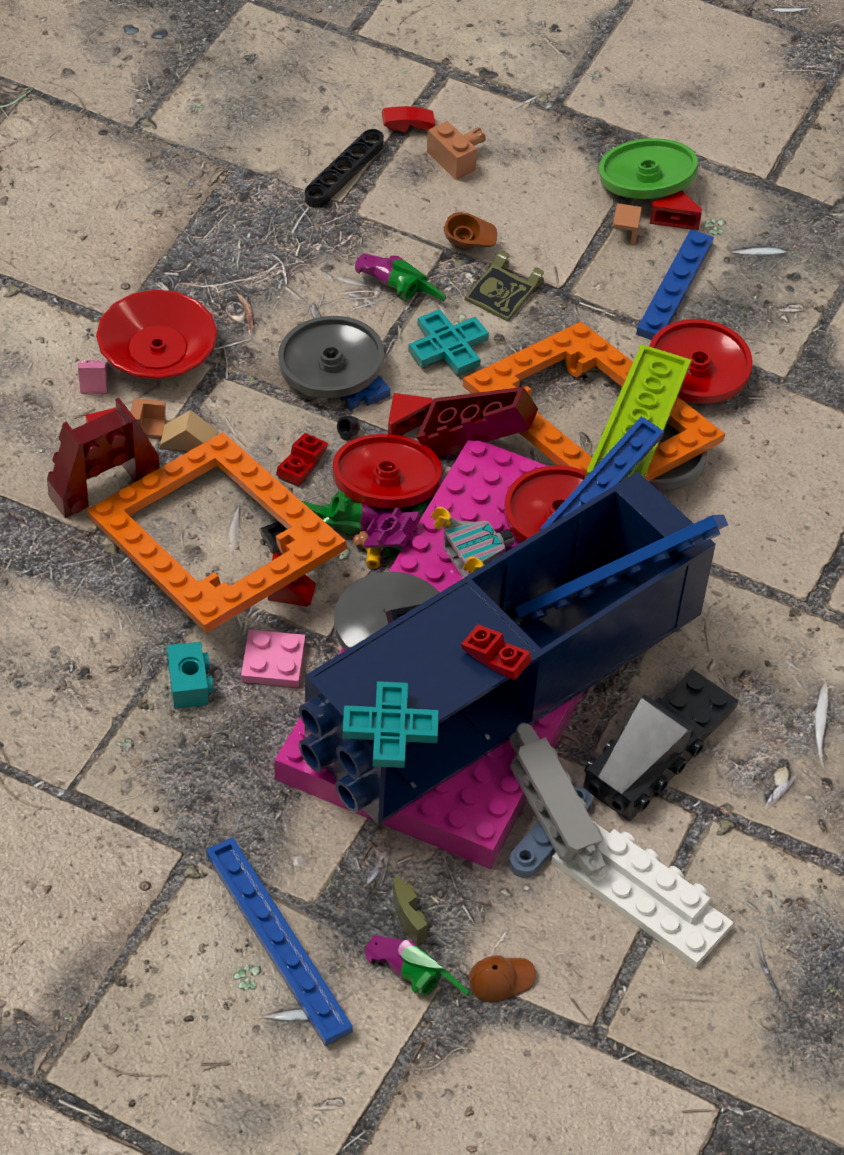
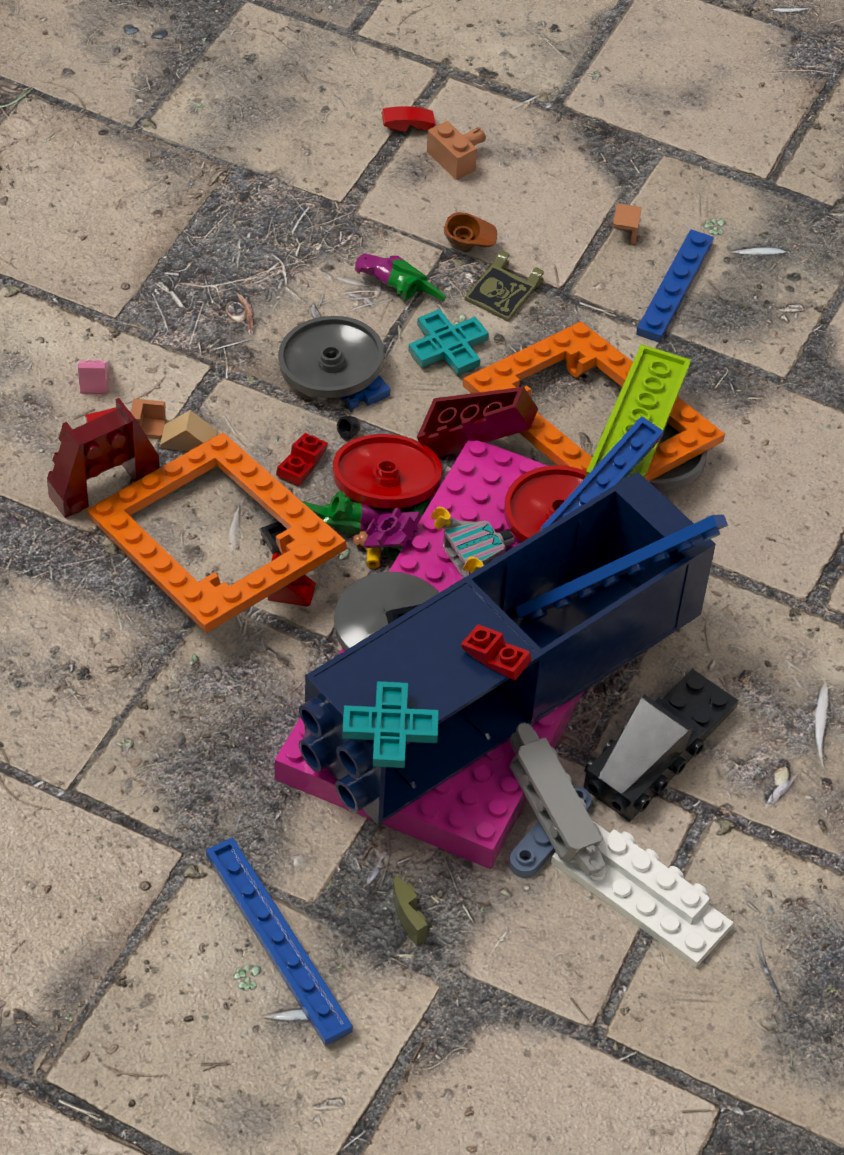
red dish [96,289,218,380] -> none
teal brick [167,641,213,709] -> none
bright pink plate [241,629,305,688] -> none
black beam [305,129,384,208] -> none
green animal [365,935,471,996] -> none
red slope [388,393,433,436] -> none
dark orange cap [468,955,535,1002] -> none
bright green dish [599,138,698,199] -> none
red slope [649,190,702,231] -> none
red dish [649,319,753,404] -> none

